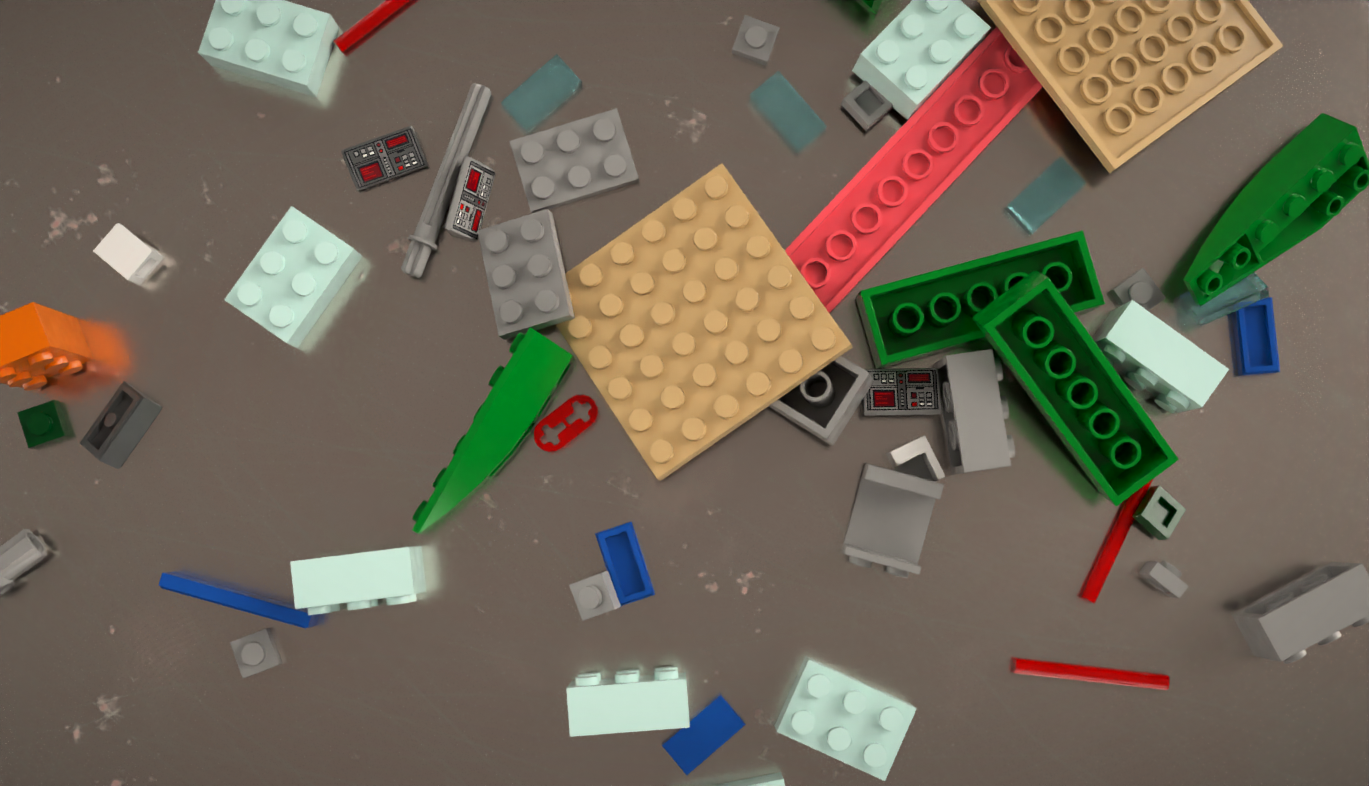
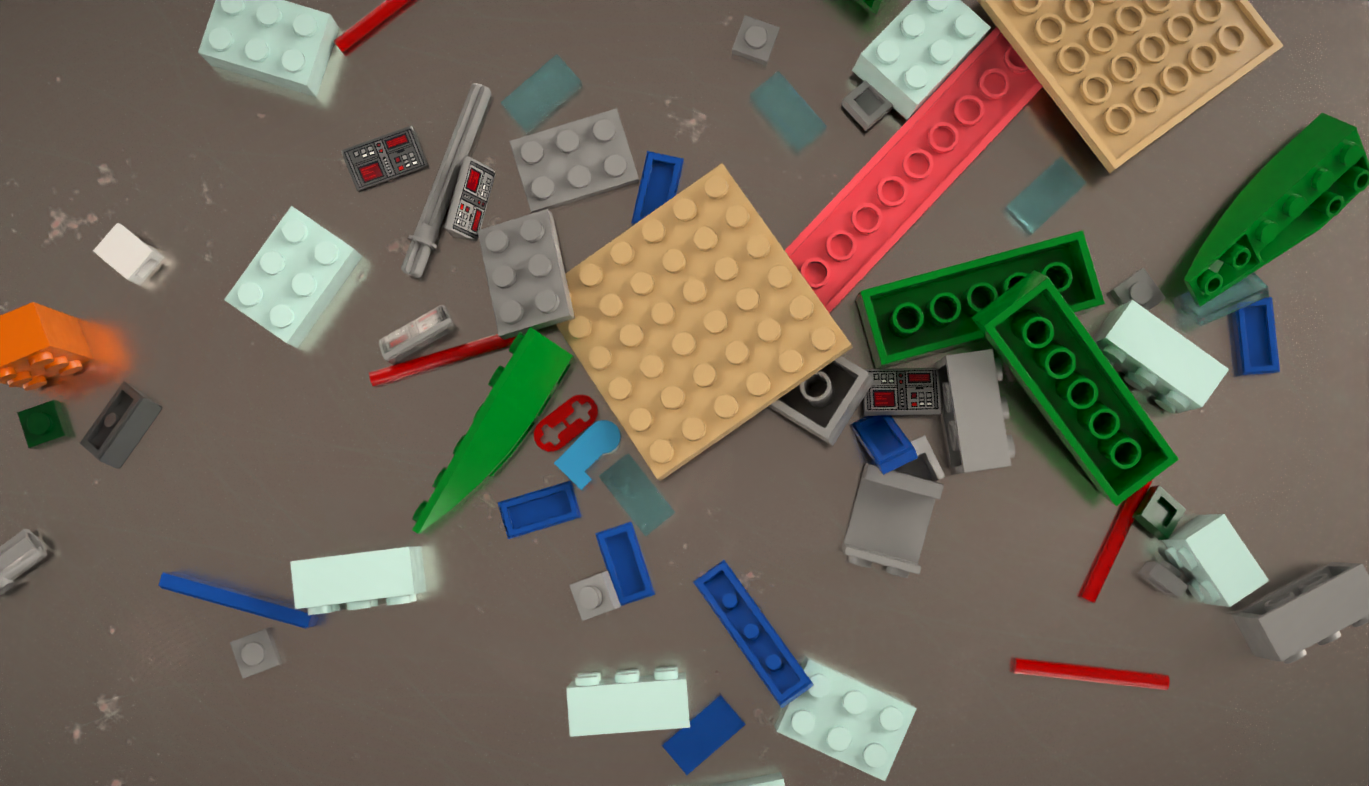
none -> red bar [369,334,516,387]
none -> light grey slope [379,305,457,365]
none -> blue tile [497,480,582,539]
none -> dark azure leg [554,420,622,491]
none -> clear light blue tile [598,453,676,536]
none -> blue tile [631,151,684,226]
none -> blue tile [693,560,814,708]
none -> blue tile [851,415,918,475]
none -> light aqua brick [1162,514,1269,607]

